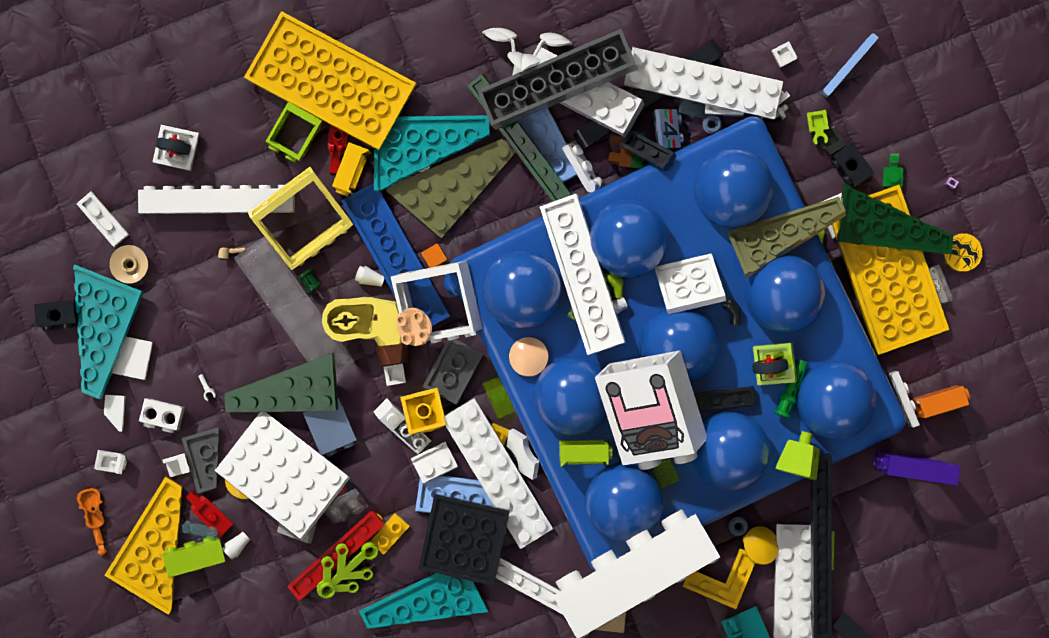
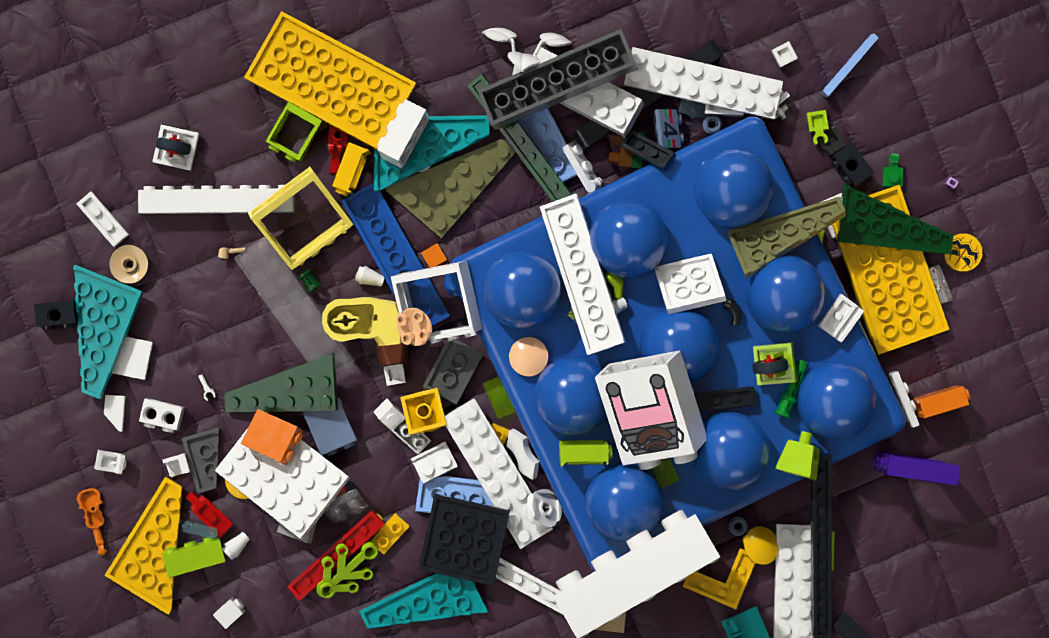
none -> white brick [213,597,245,629]
none -> orange brick [241,409,303,465]
none -> white brick [377,99,430,169]
none -> white plate [527,489,562,528]
none -> white plate [818,294,864,343]

